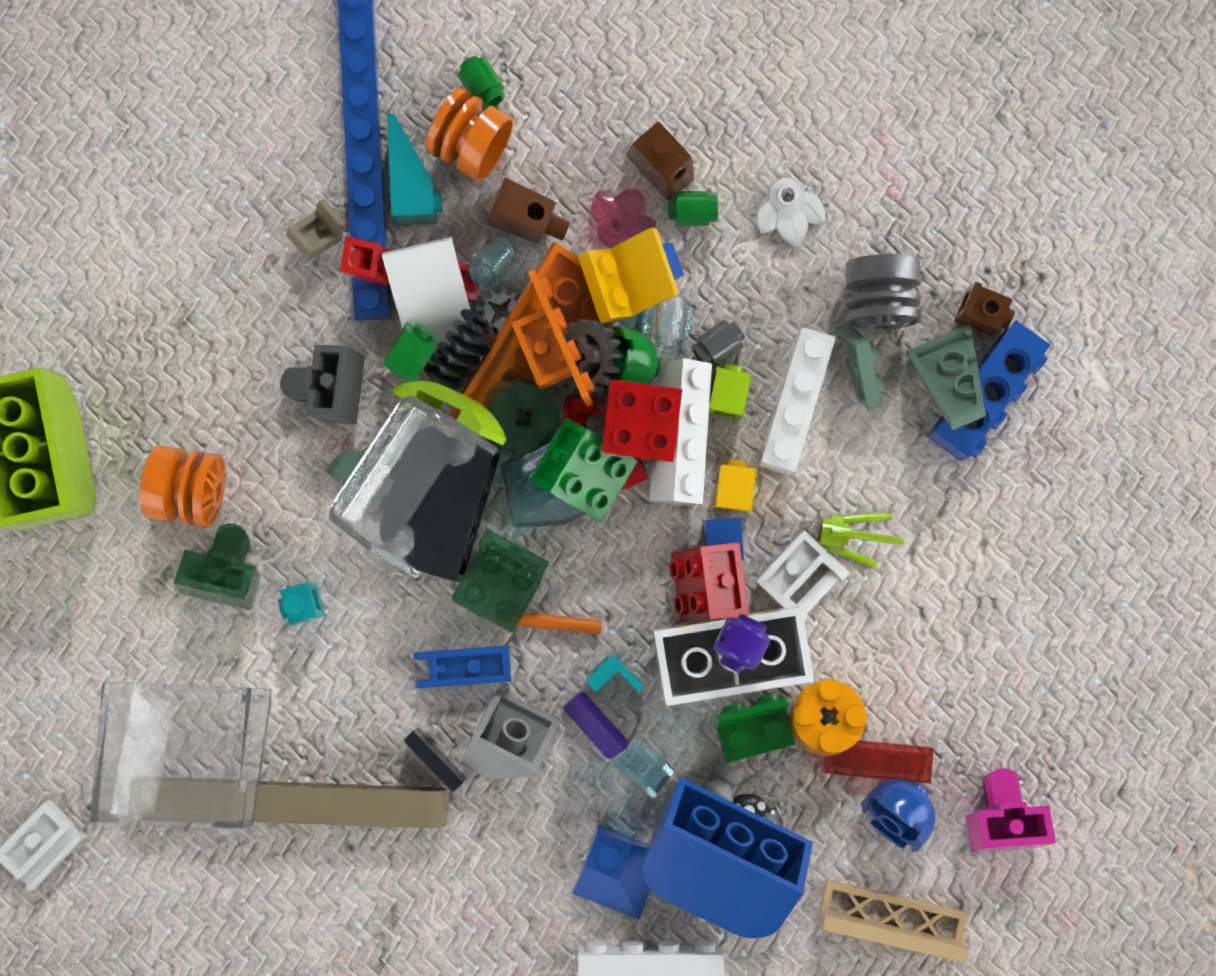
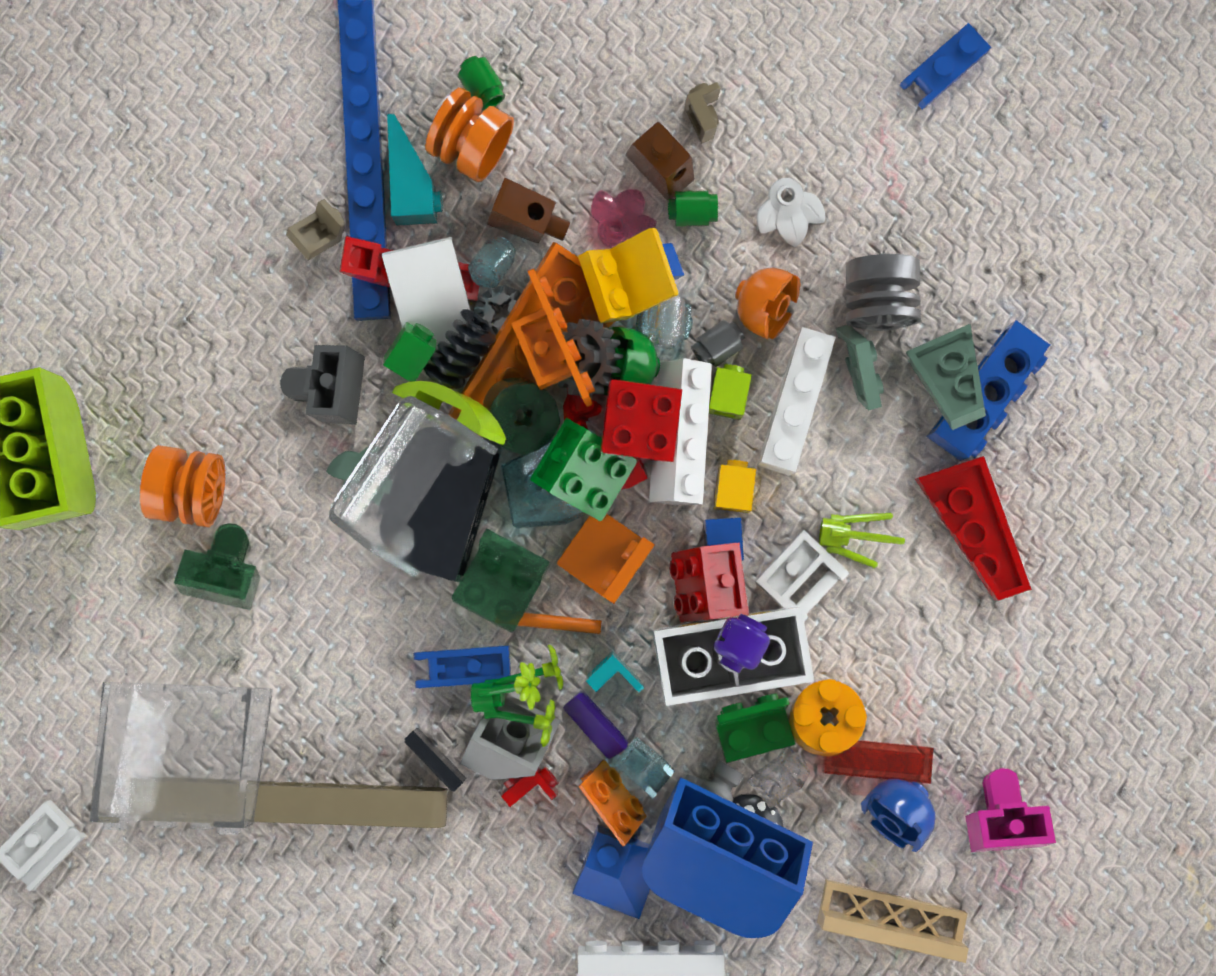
teal brick [278,582,326,626] -> none
reddish brown brick [954,282,1015,336] -> none
none -> plant [471,645,564,747]
none -> red bracket [501,767,559,807]
none -> orange bracket [557,514,655,604]
none -> orange hinge [578,759,647,846]
none -> dark tan bracket [684,82,721,144]
none -> orange cylinder [735,267,801,339]
none -> blue hinge [900,23,992,110]
none -> red wing [915,456,1032,601]

